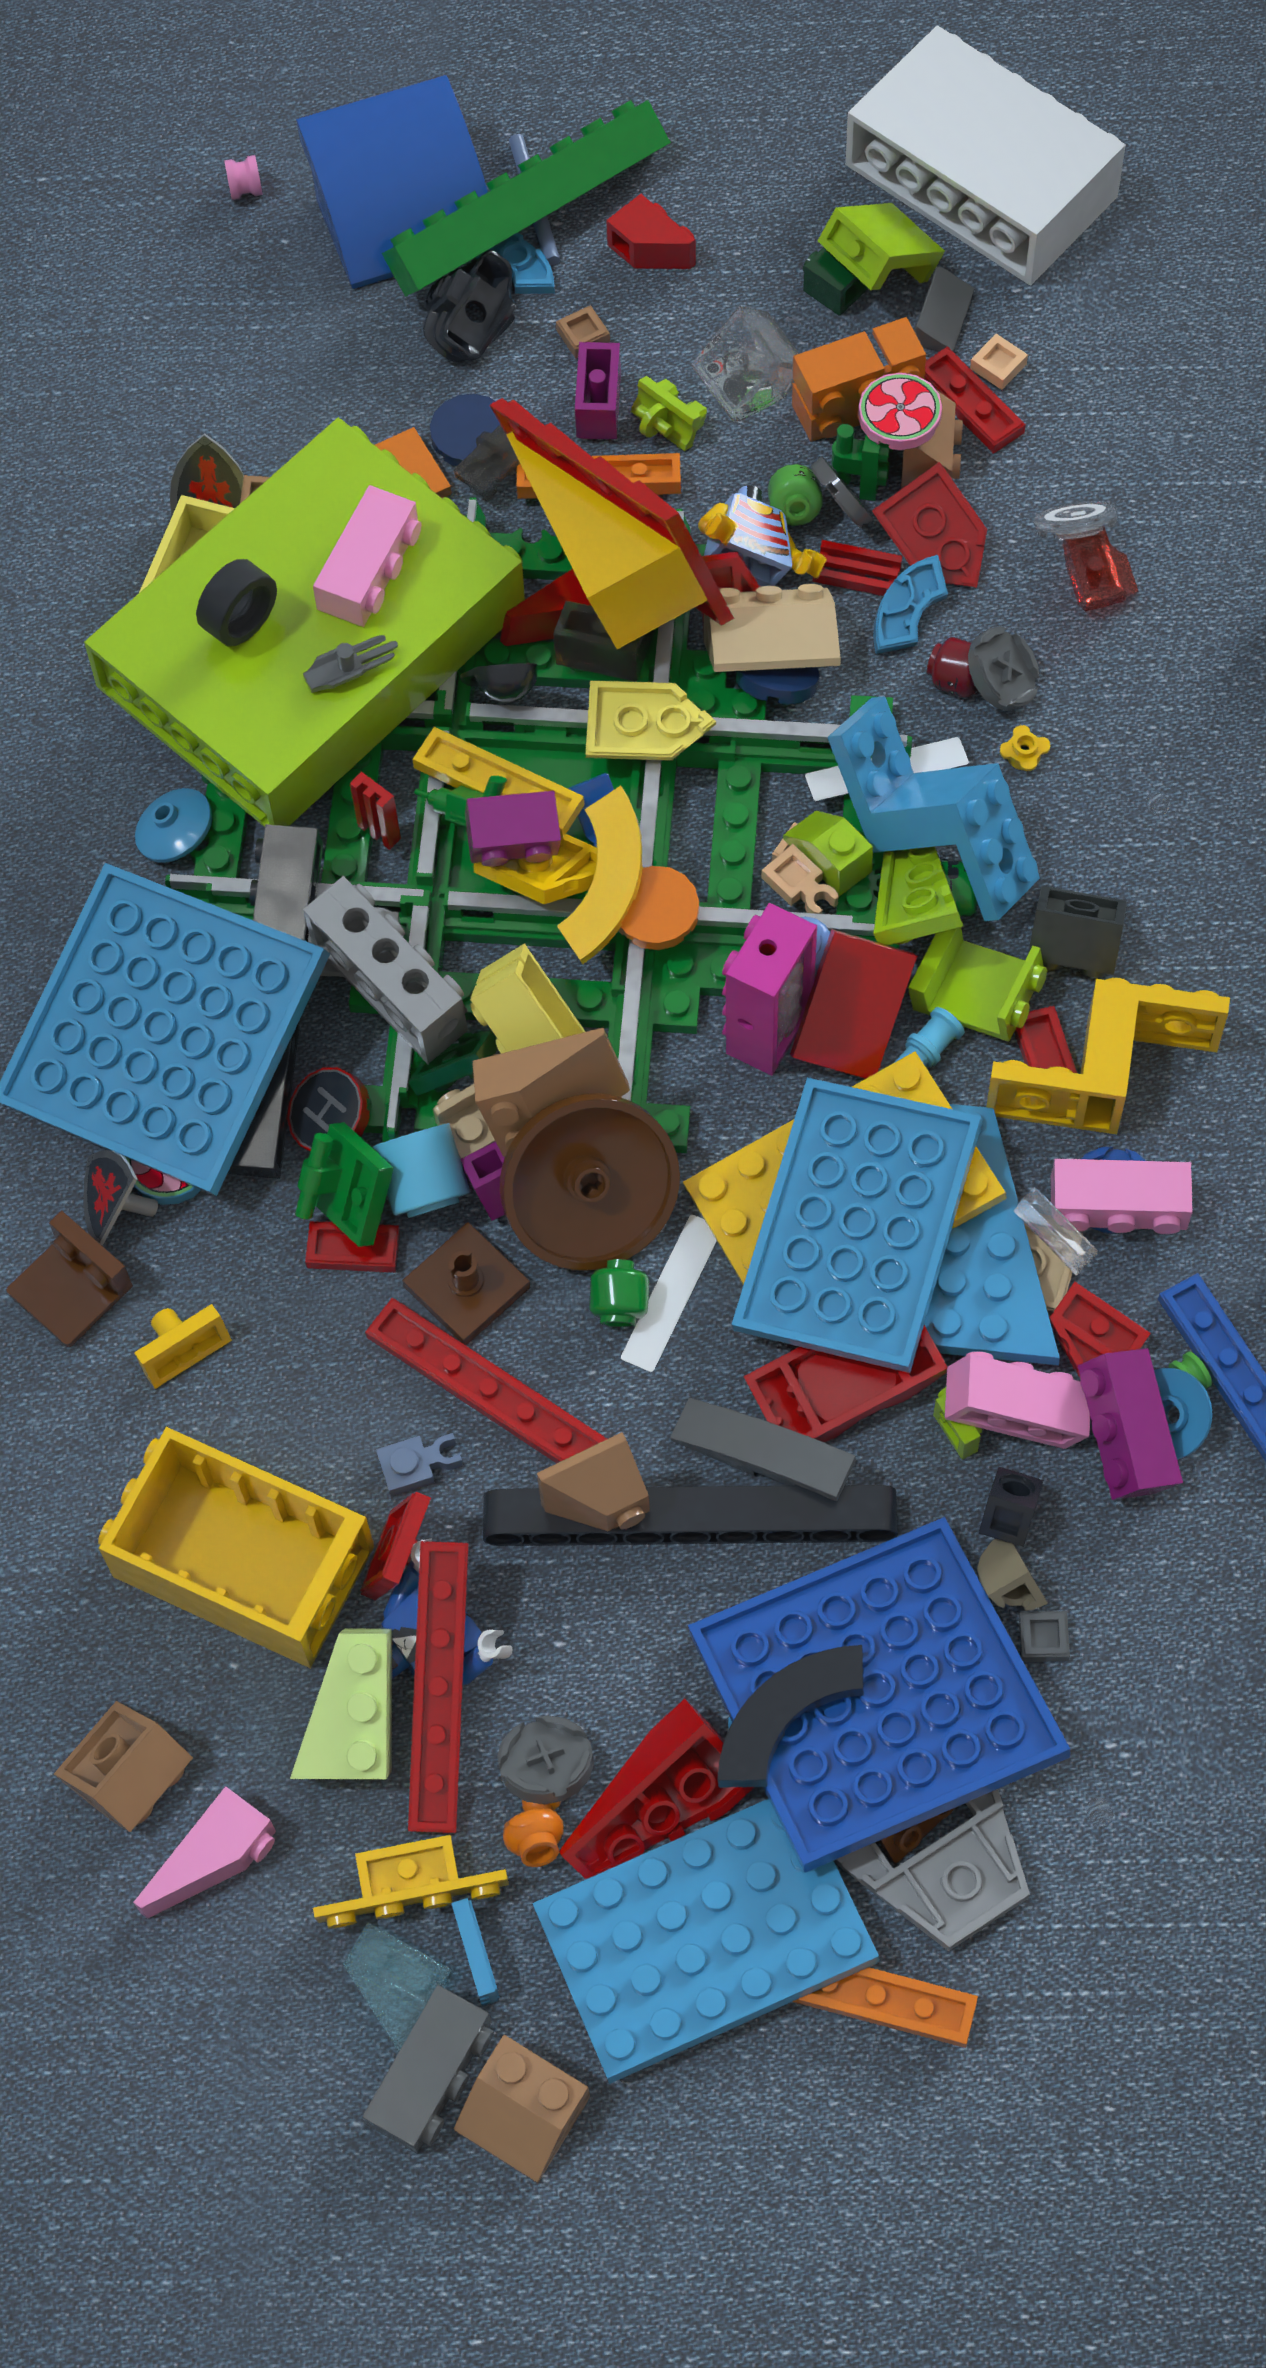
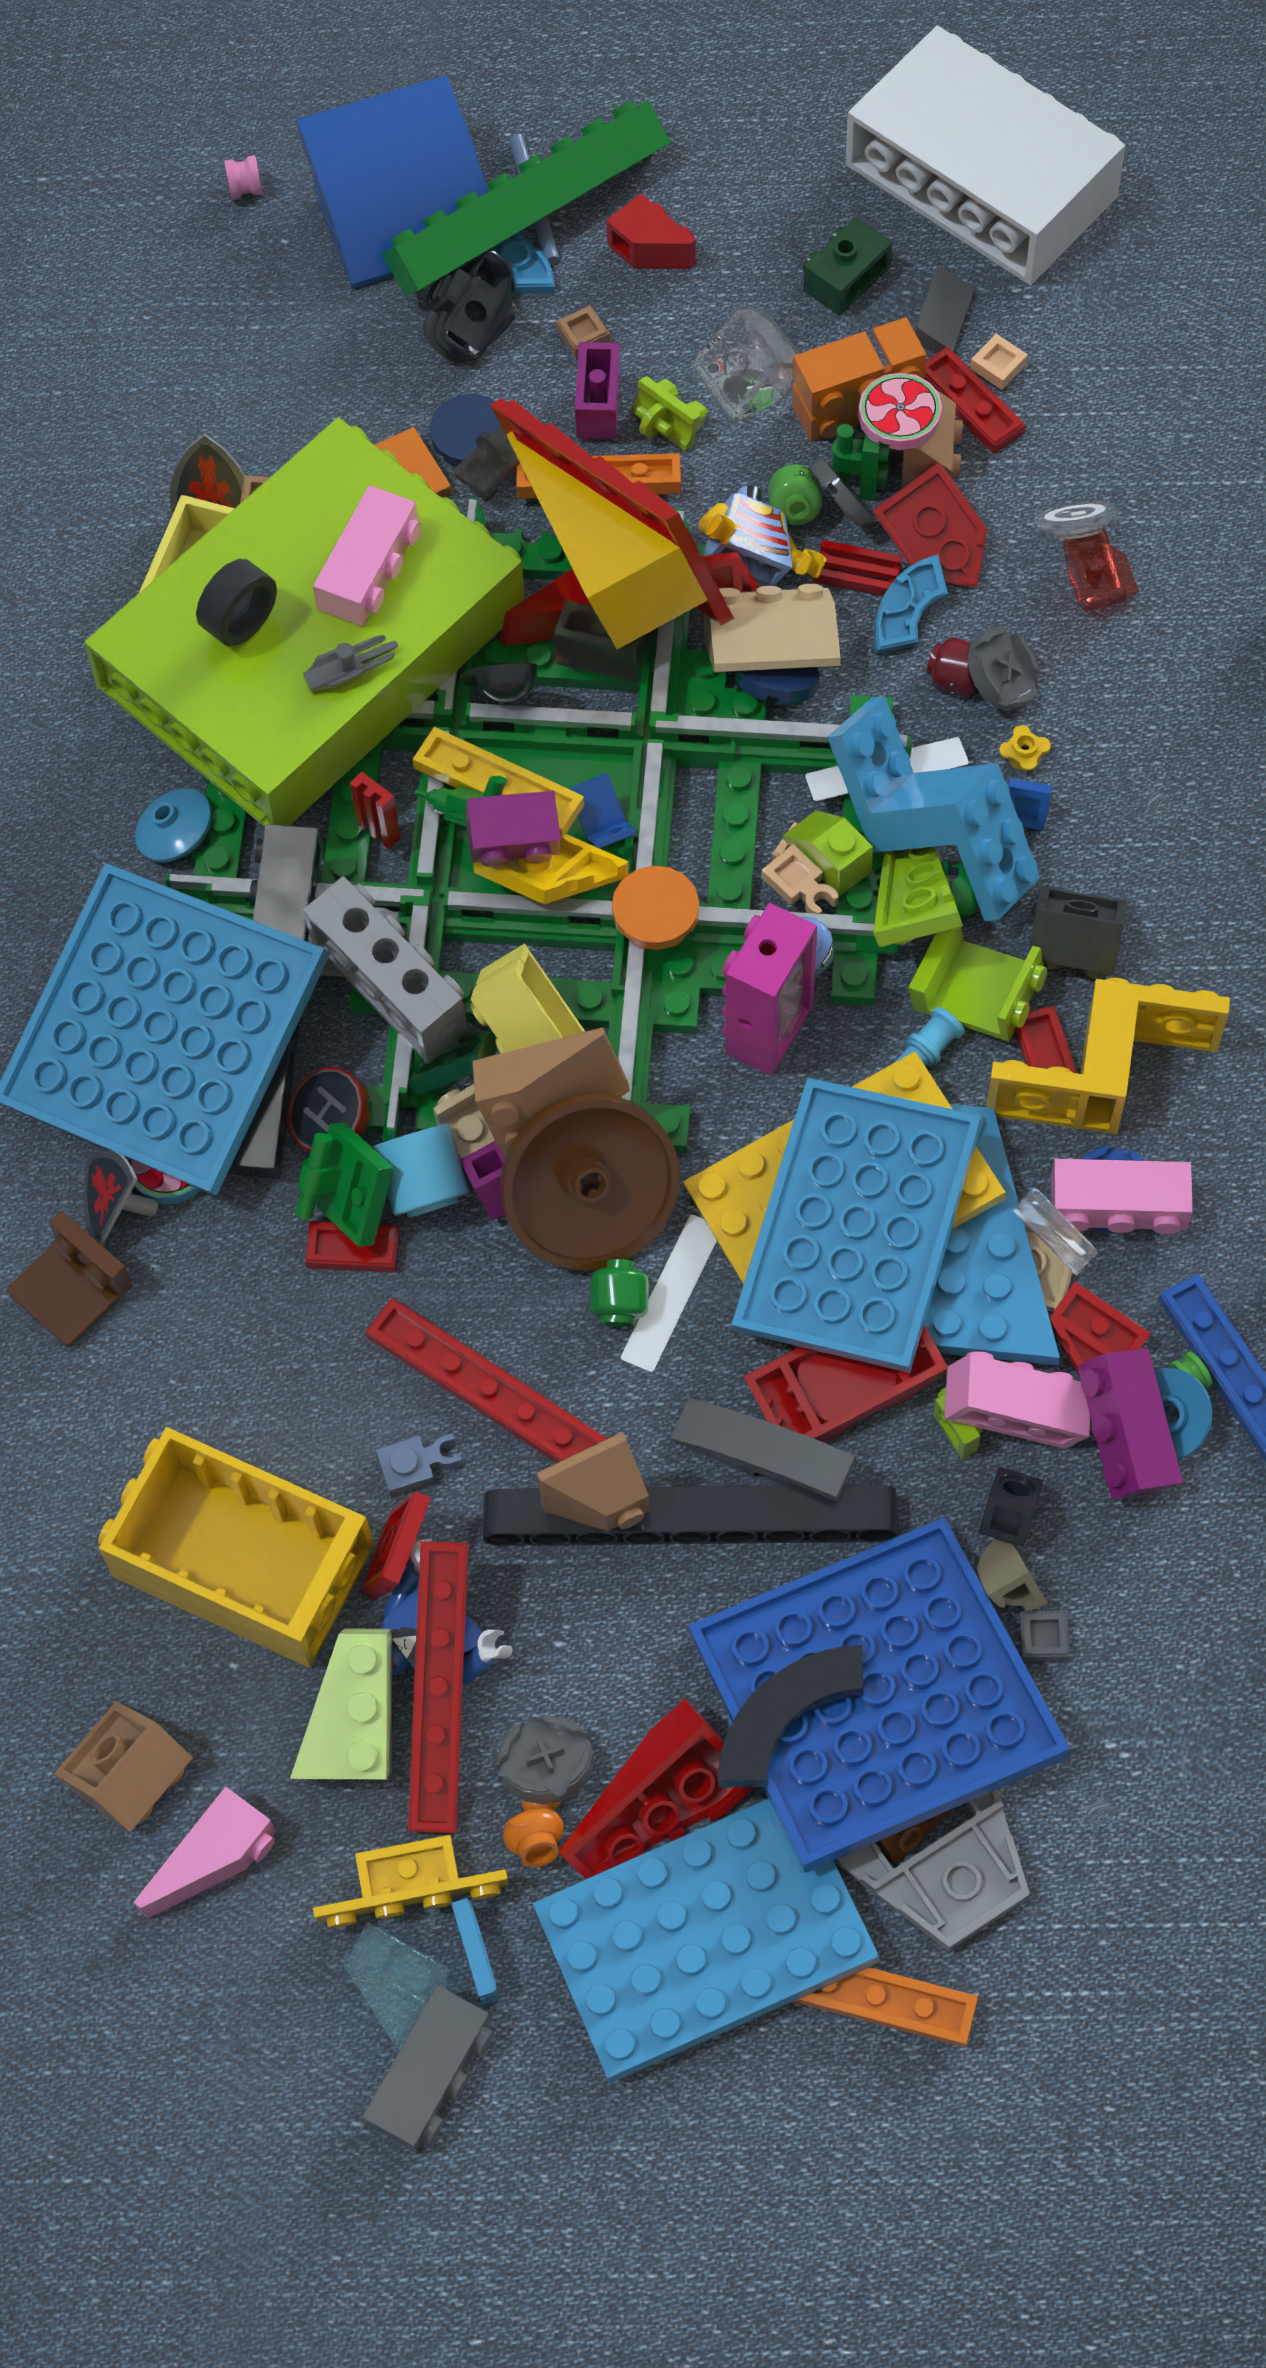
yellow tile [134,1304,232,1389] -> none
reddish brown tile [402,1222,531,1345] -> none
medium nougat slope [454,2035,590,2184] -> none
yellow tile [557,786,643,965] -> none
light yellow tile [586,681,716,760] -> none
red tile [790,929,917,1079] -> none
lime panel [817,203,945,290] -> none
none -> blue tile [1008,778,1052,831]

